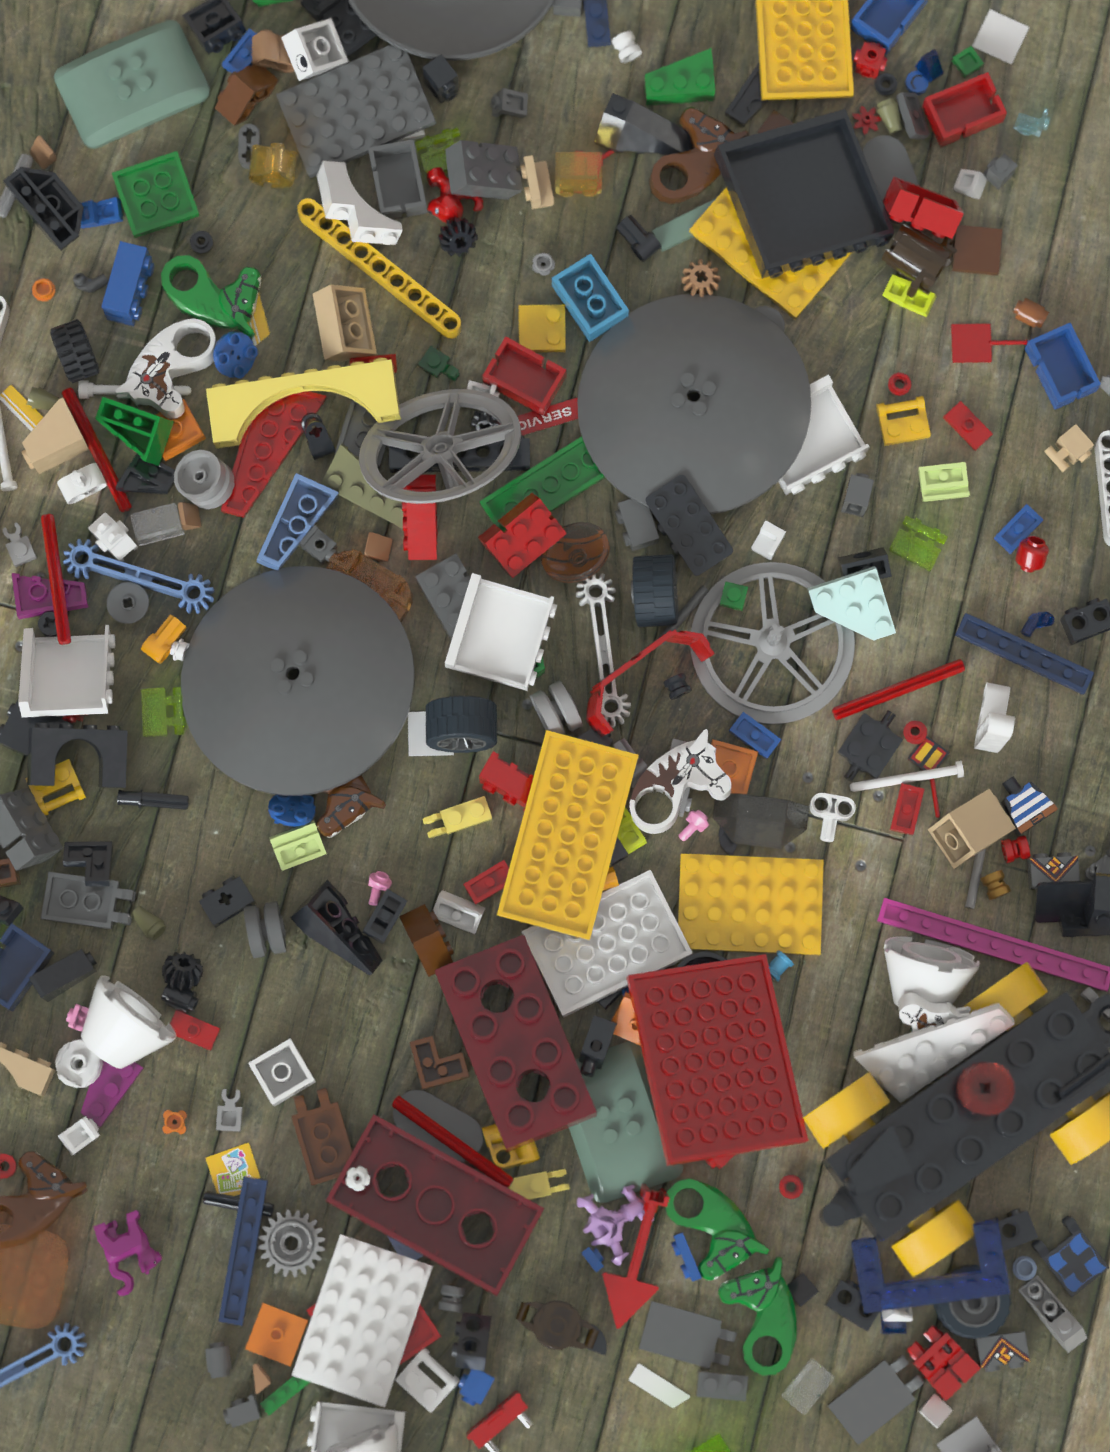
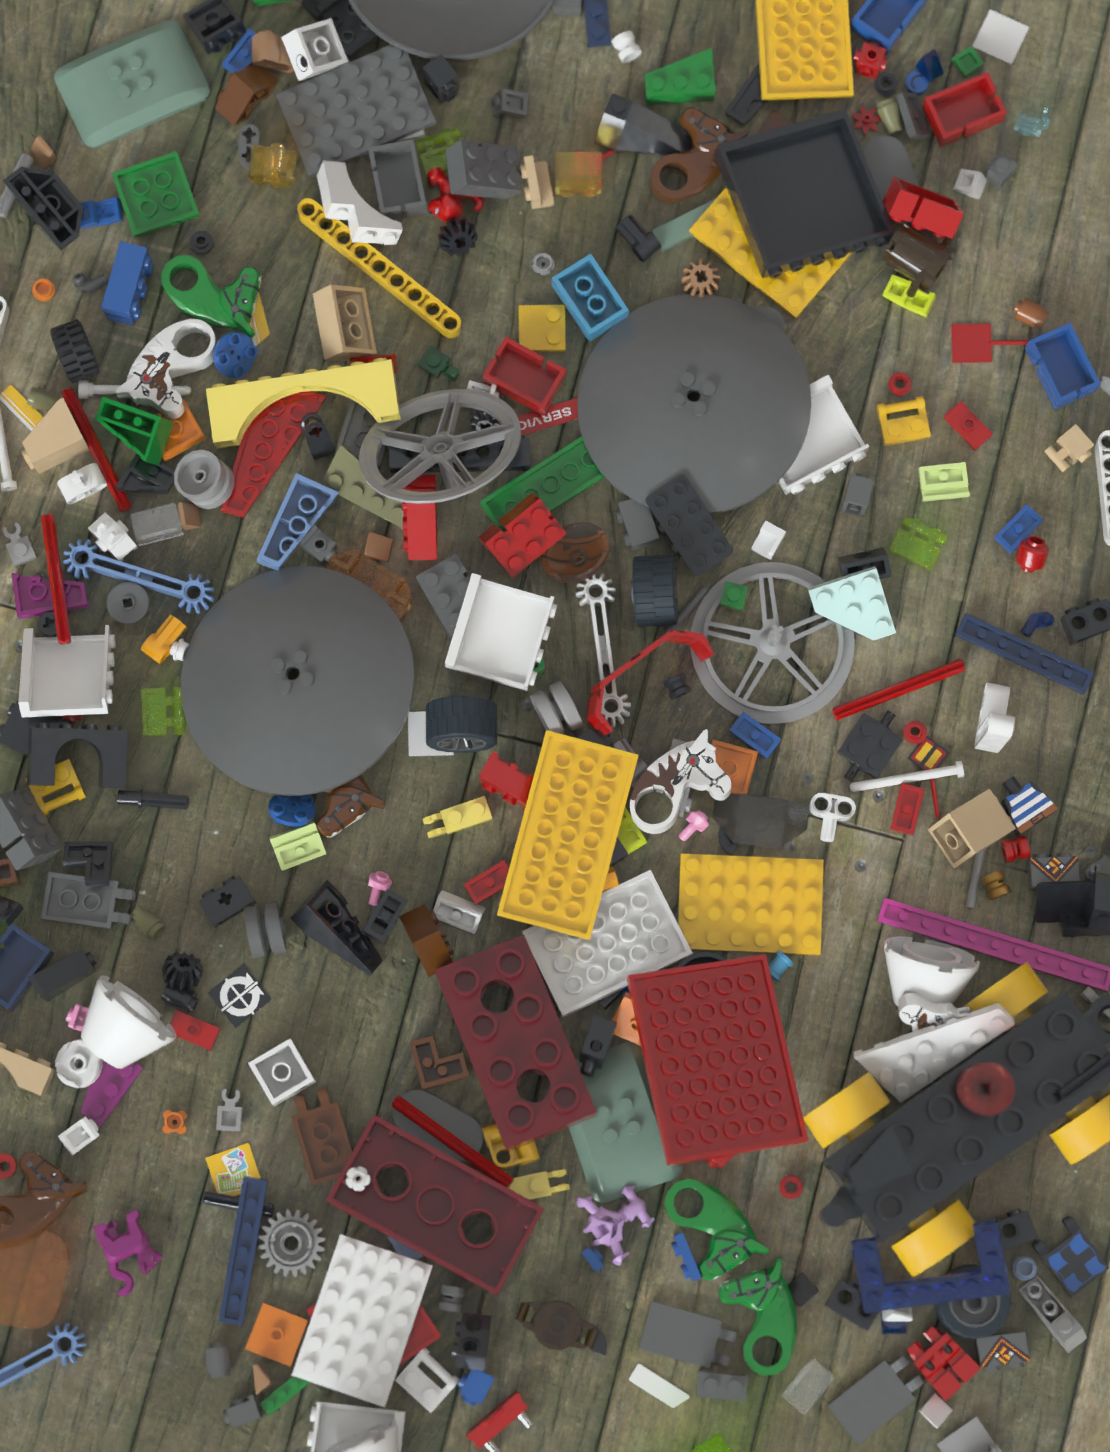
red piece [602,1184,670,1329] -> none
reddish brown tile [952,225,1003,276] -> none
none -> sticker [208,964,271,1028]

